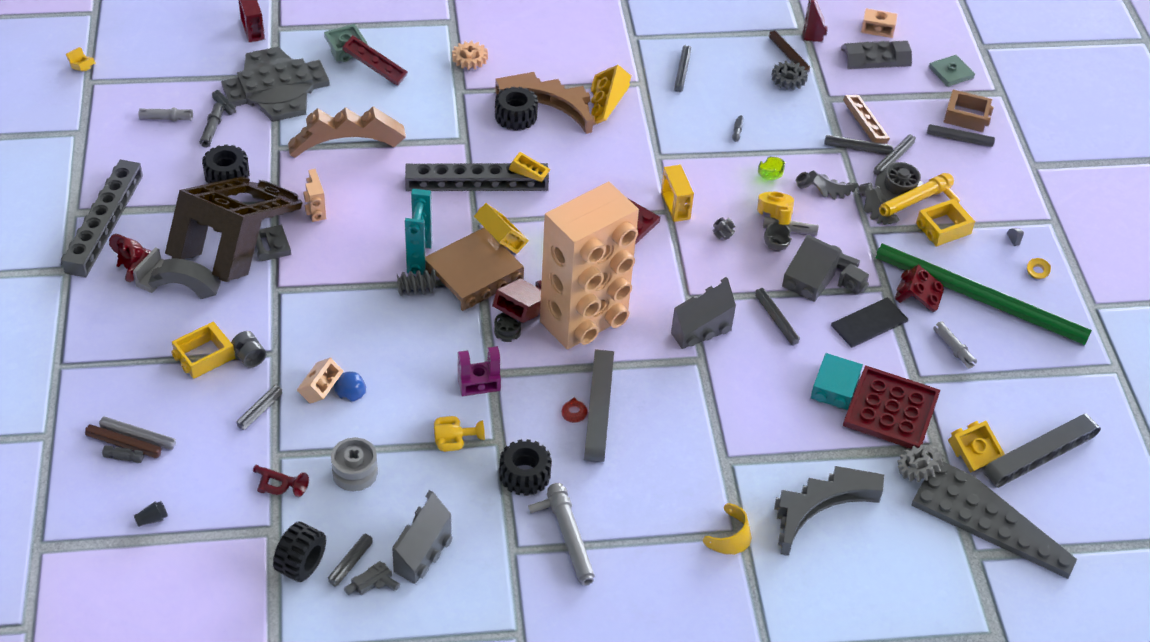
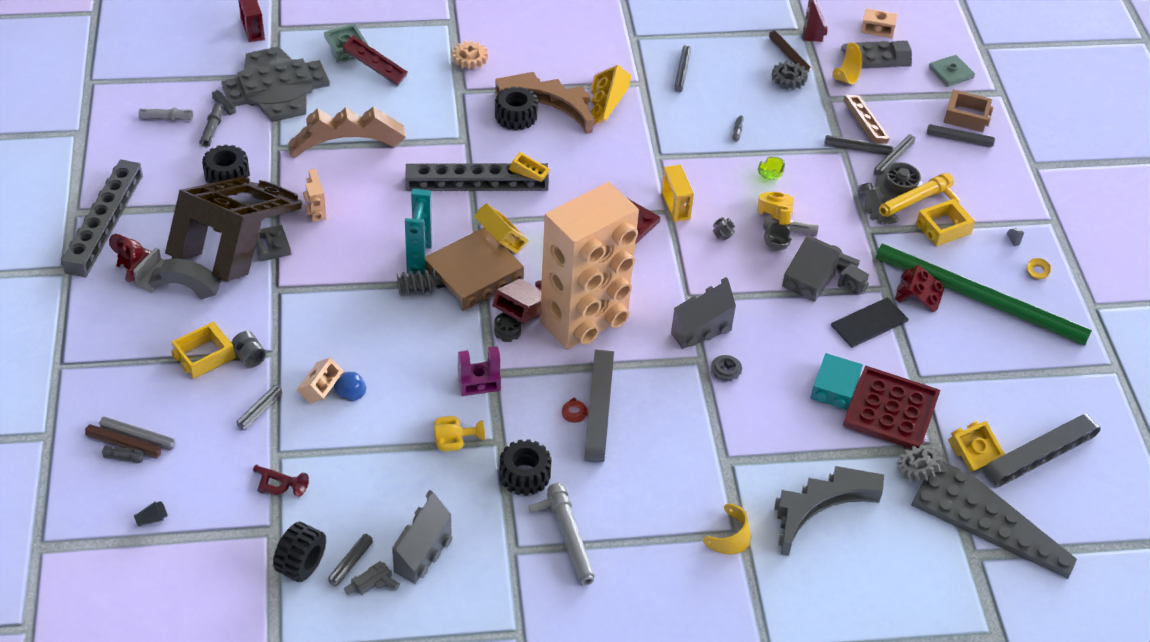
yellow bracket [66,47,95,72] -> none
light grey wheel [331,437,378,491] -> none
dark grey axle [755,288,800,345] -> none
dark grey plant [796,170,859,199] -> none
light grey pin [933,321,977,369] -> none
none -> dark grey gear [711,355,742,382]
none -> yellow piece [833,42,862,85]

